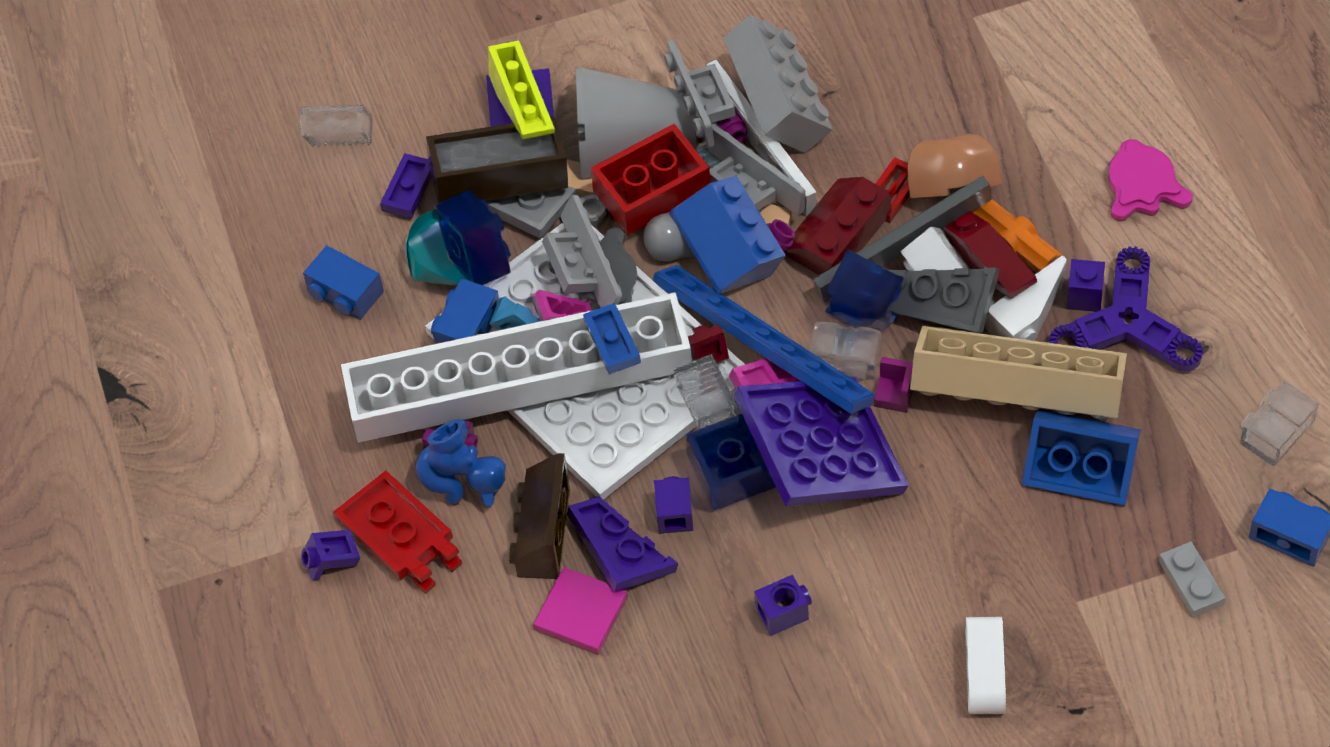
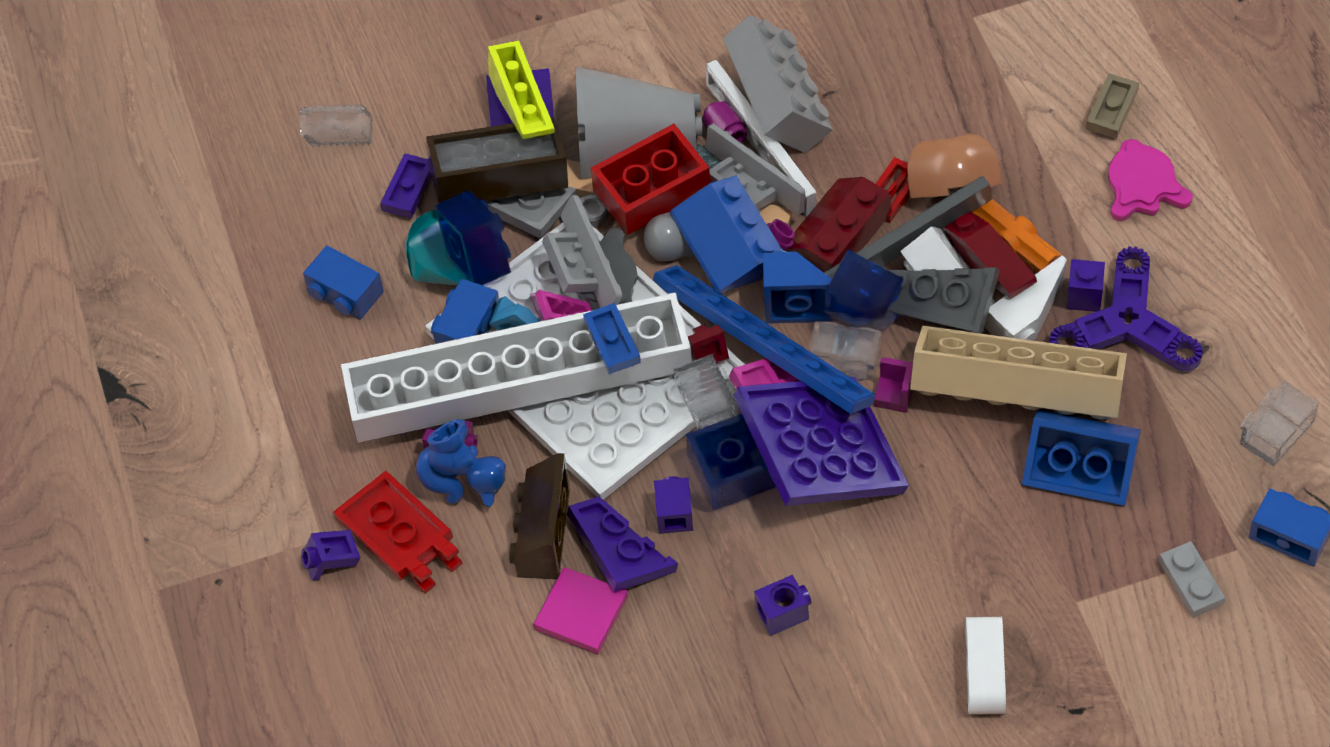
light grey bracket [664,39,736,148] -> none
none -> blue slope [763,251,833,324]
none -> dark tan plate [1086,73,1139,139]

